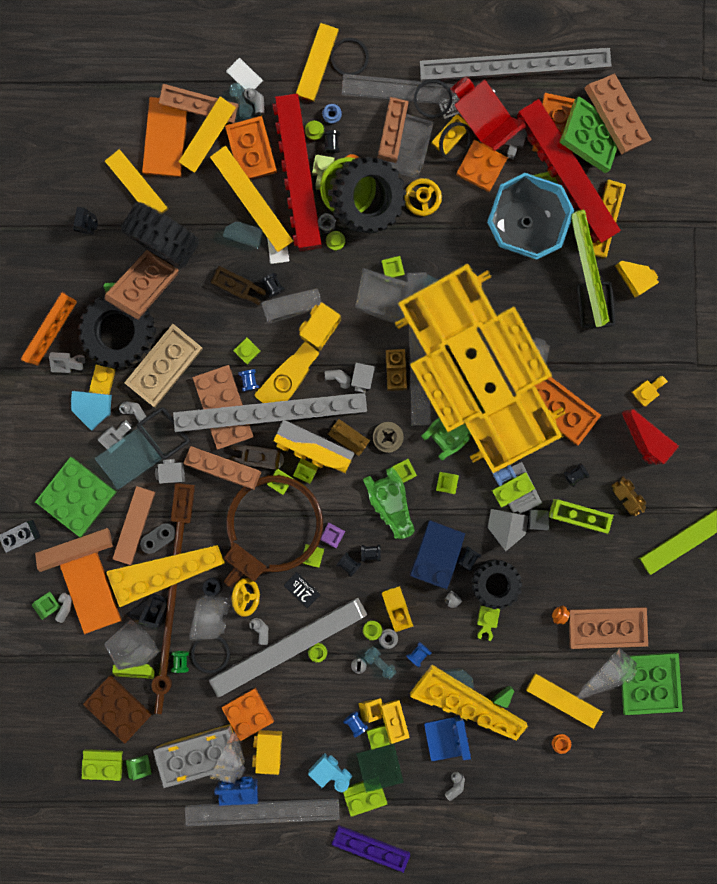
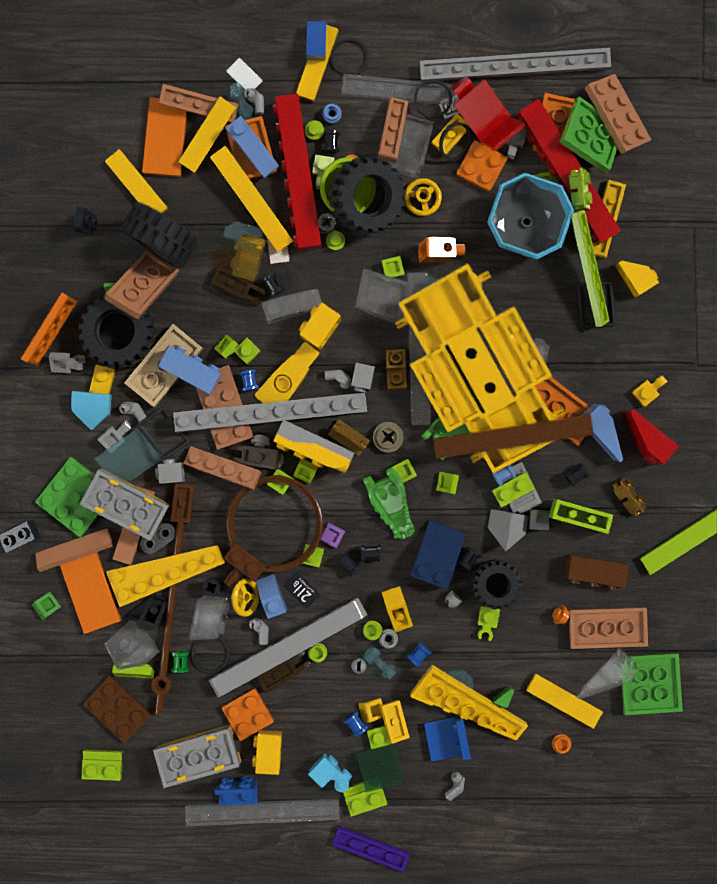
light grey arm [55,593,72,623] -> none
bright green slope [125,755,152,780] -> none
clear slope [210,732,245,783] -> none
none -> light grey piece [80,468,169,540]
none -> medium blue brick [158,345,222,395]
none -> lime plate [214,334,238,358]
none -> medium blue slope [226,116,279,179]
none -> clear yellow brick [231,234,266,281]
none -> light grey plate [251,435,270,448]
none -> medium blue slope [256,574,287,619]
none -> dark brown hinge [256,651,311,693]
none -> blue slope [306,21,326,60]
none -> orange torso [418,237,465,263]
none -> reddish brown tile [433,414,594,459]
none -> reddish brown brick [565,554,629,590]
none -> lime hinge [569,168,592,211]
none -> medium blue slope [582,403,623,462]

